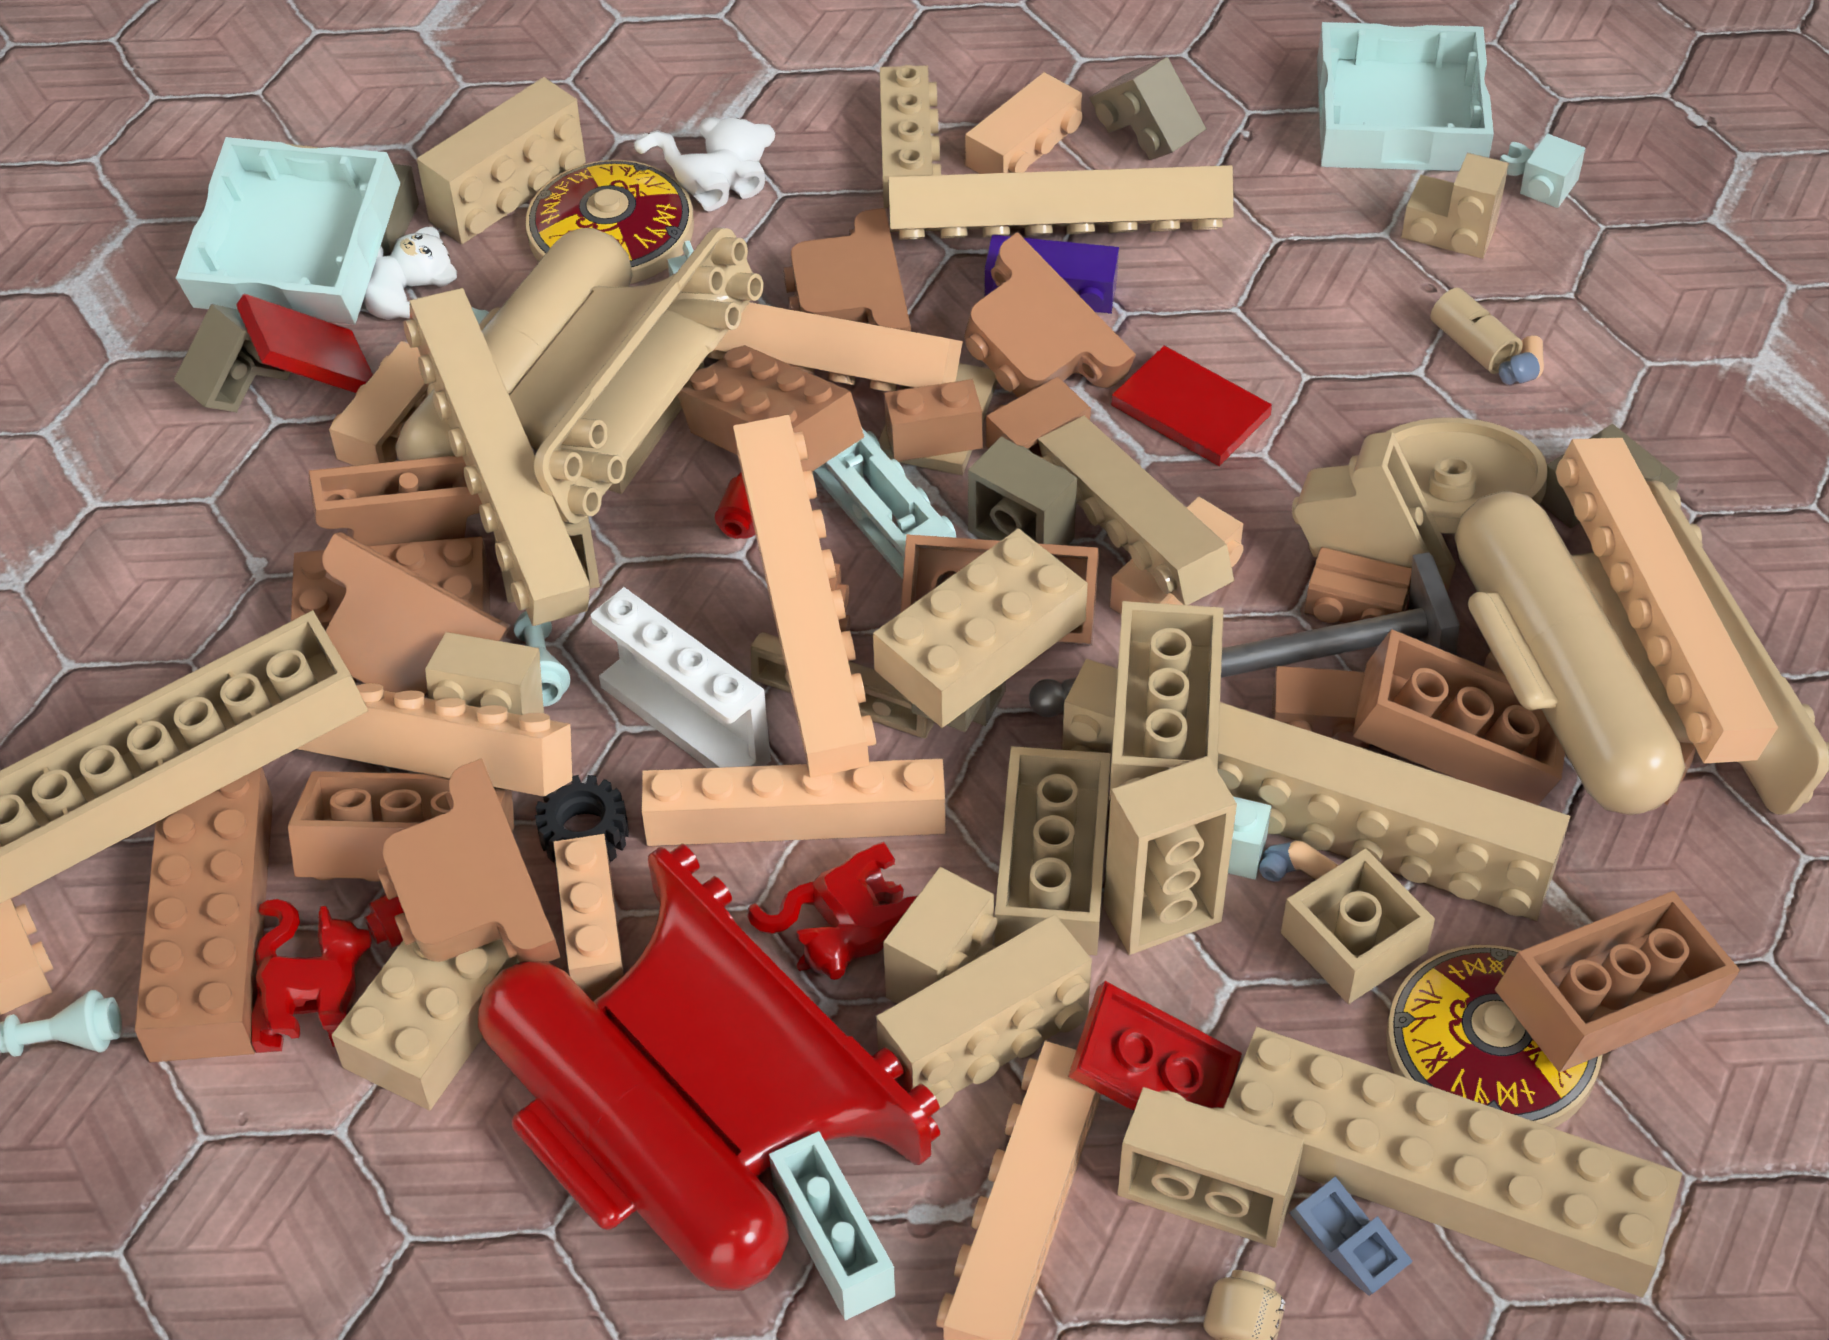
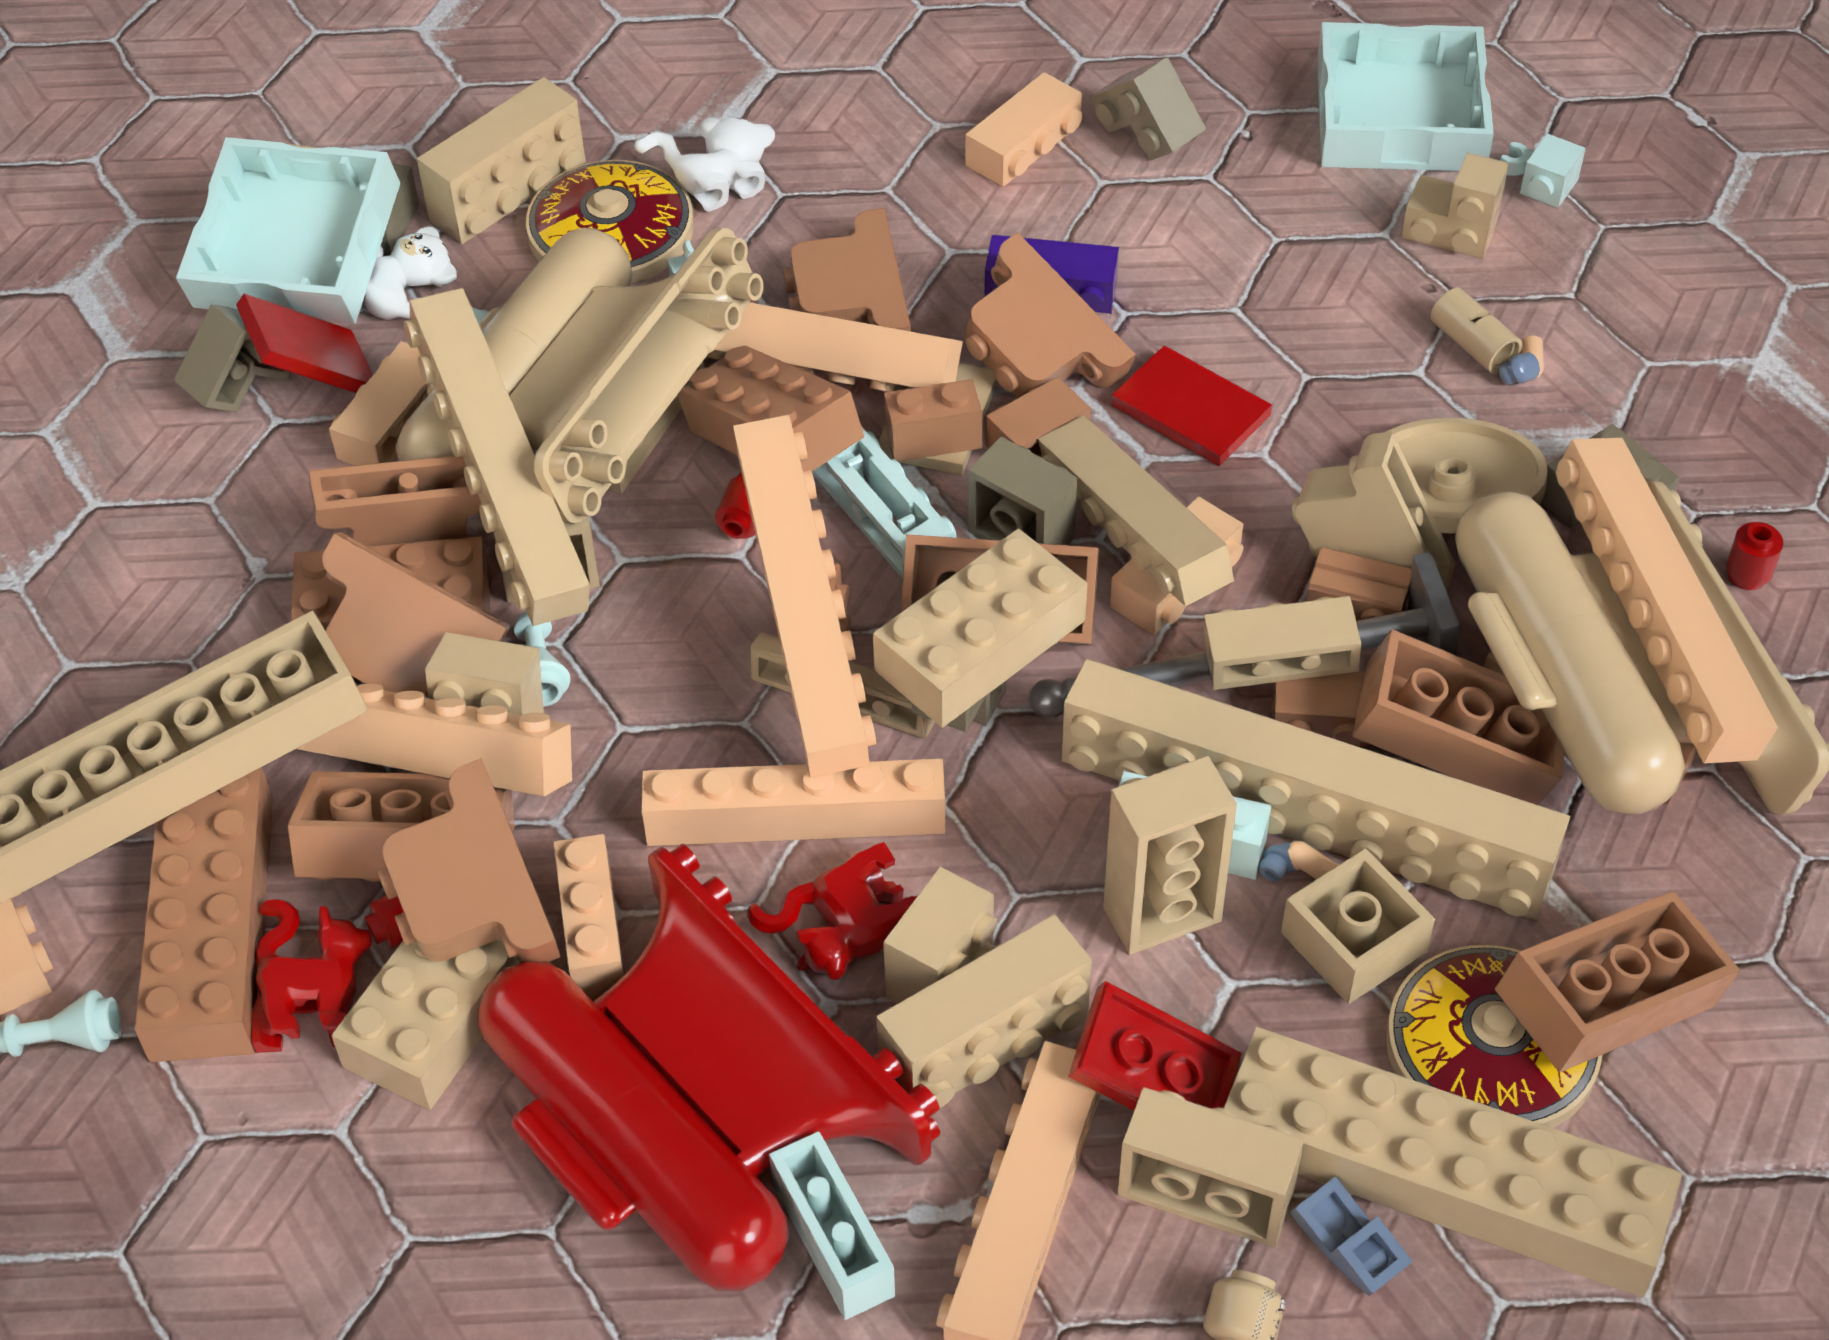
black tyre [535,775,629,863] -> none
white panel [591,587,771,768] -> none
tan brick [880,65,941,208] -> none
tan brick [888,165,1234,240] -> none
tan brick [994,746,1111,956] -> none
tan brick [1109,601,1224,800] -> none
none -> tan brick [1204,596,1361,690]
none -> red brick [1726,522,1784,590]

